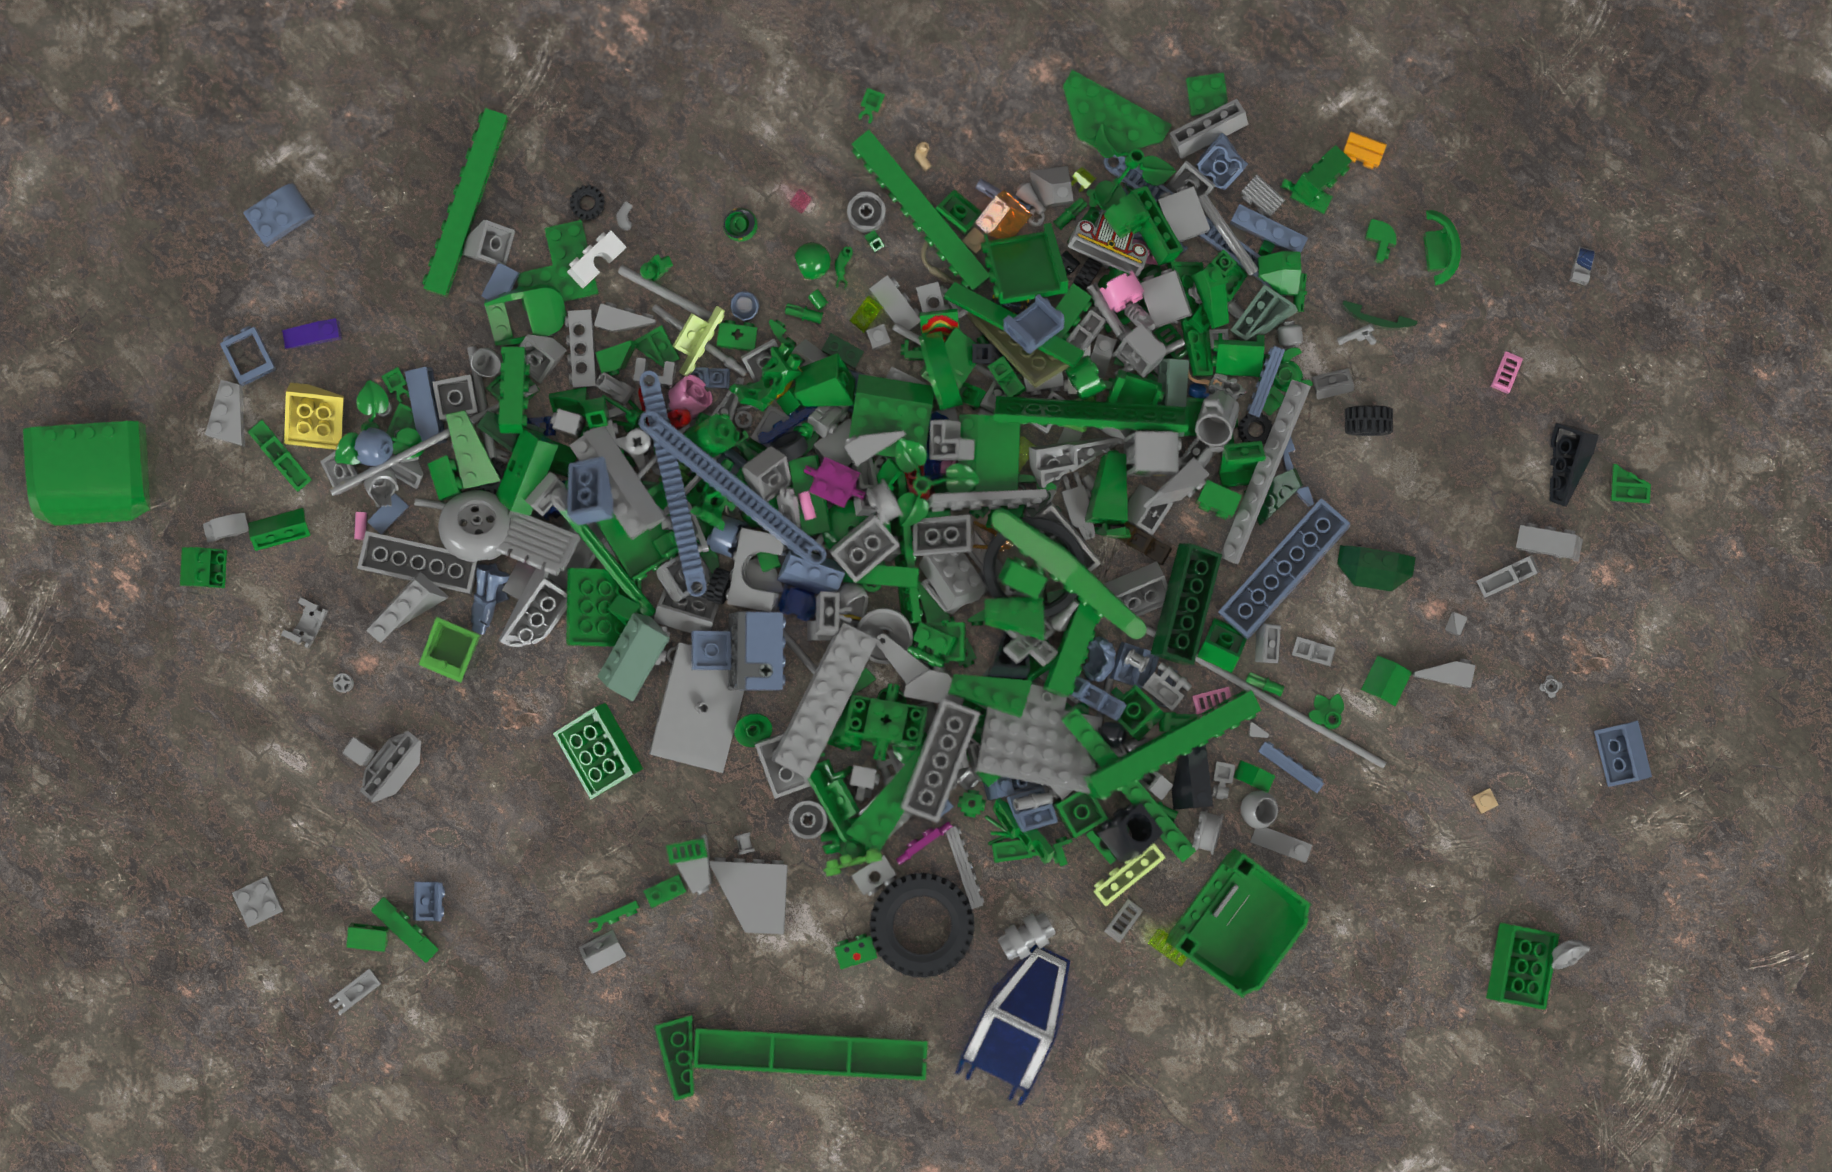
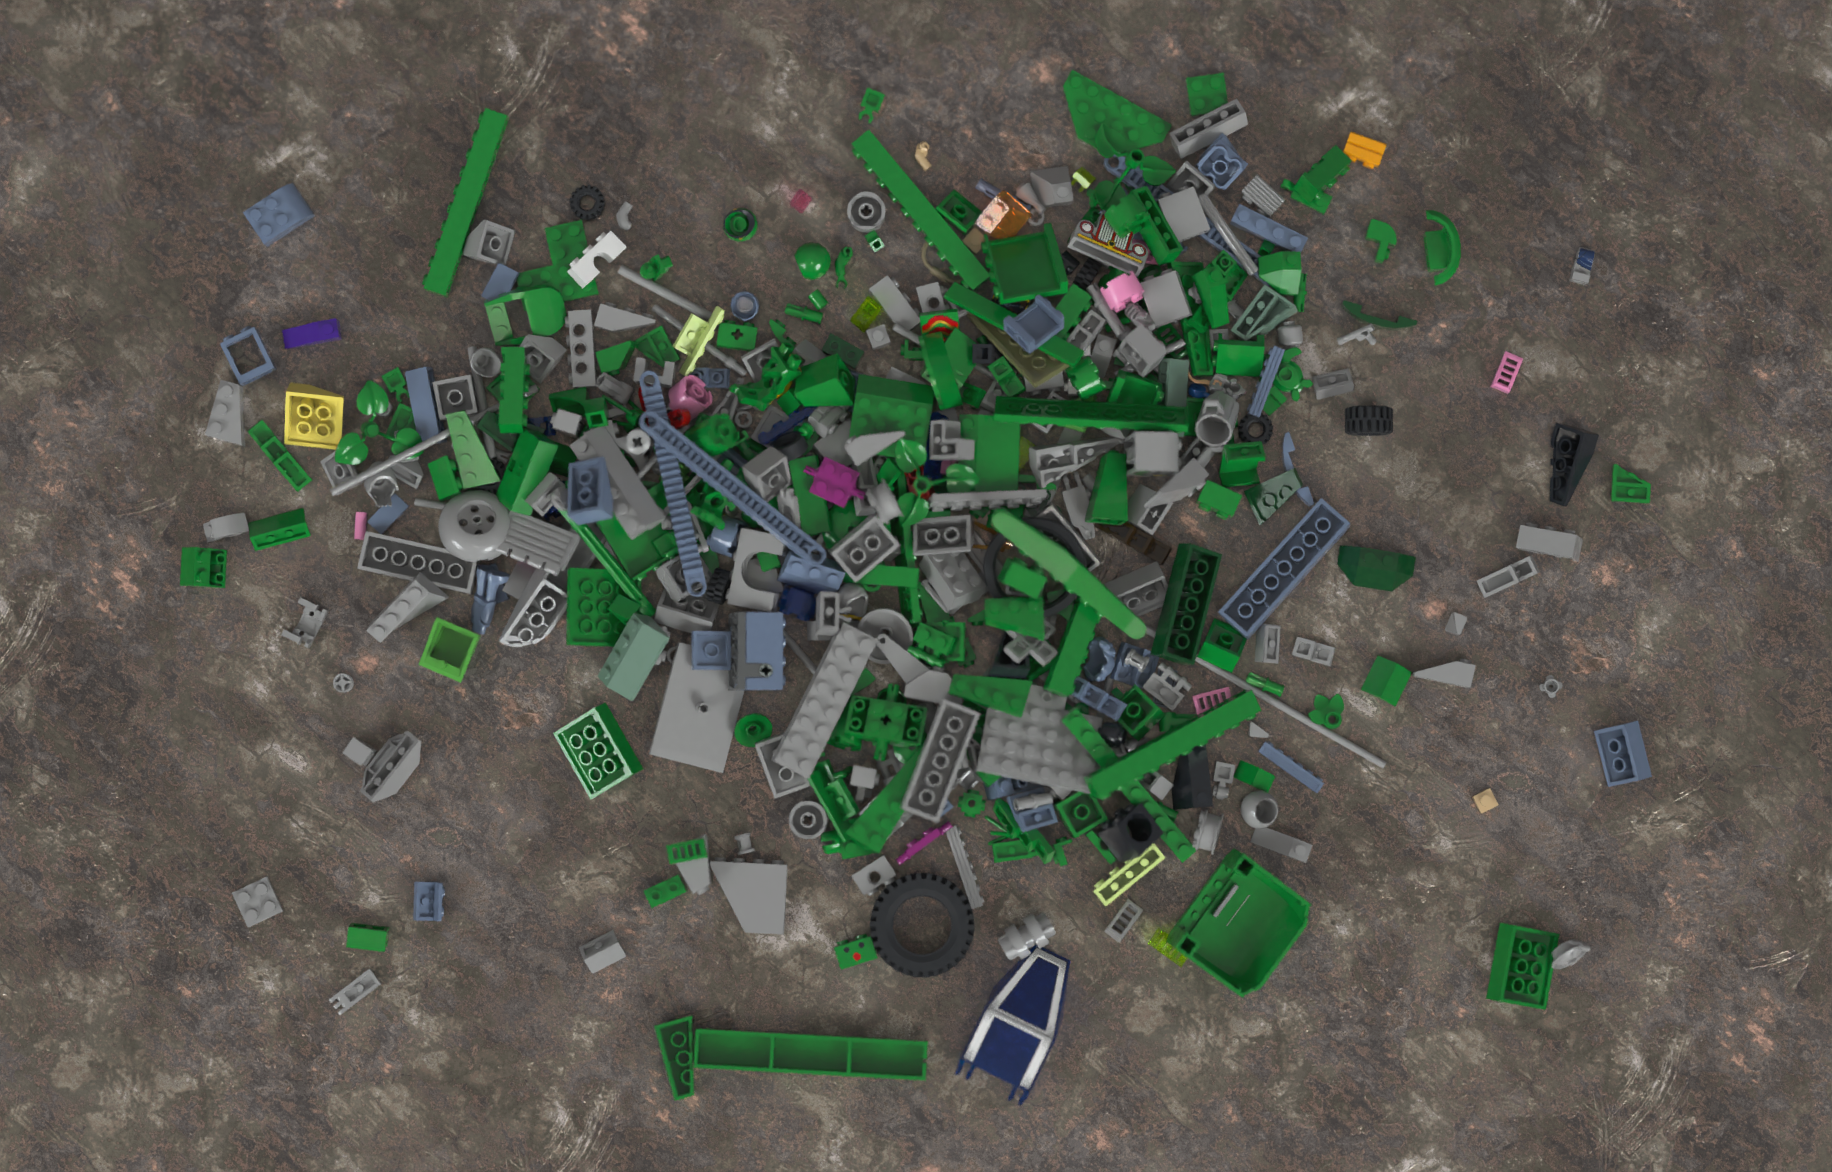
green slope [23,421,150,526] -> none
sand blue cylinder [355,427,393,466] -> none
green bracket [371,897,439,963] -> none
green plate [589,901,640,932] -> none
bright pink axle [798,491,816,521] -> none
bright green plant [823,849,882,877] -> none
light grey cone [1050,599,1080,631] -> none
green axle [1053,198,1088,230] -> none
green slope [1094,523,1131,538] -> none
light grey plate [1221,380,1311,565] -> none

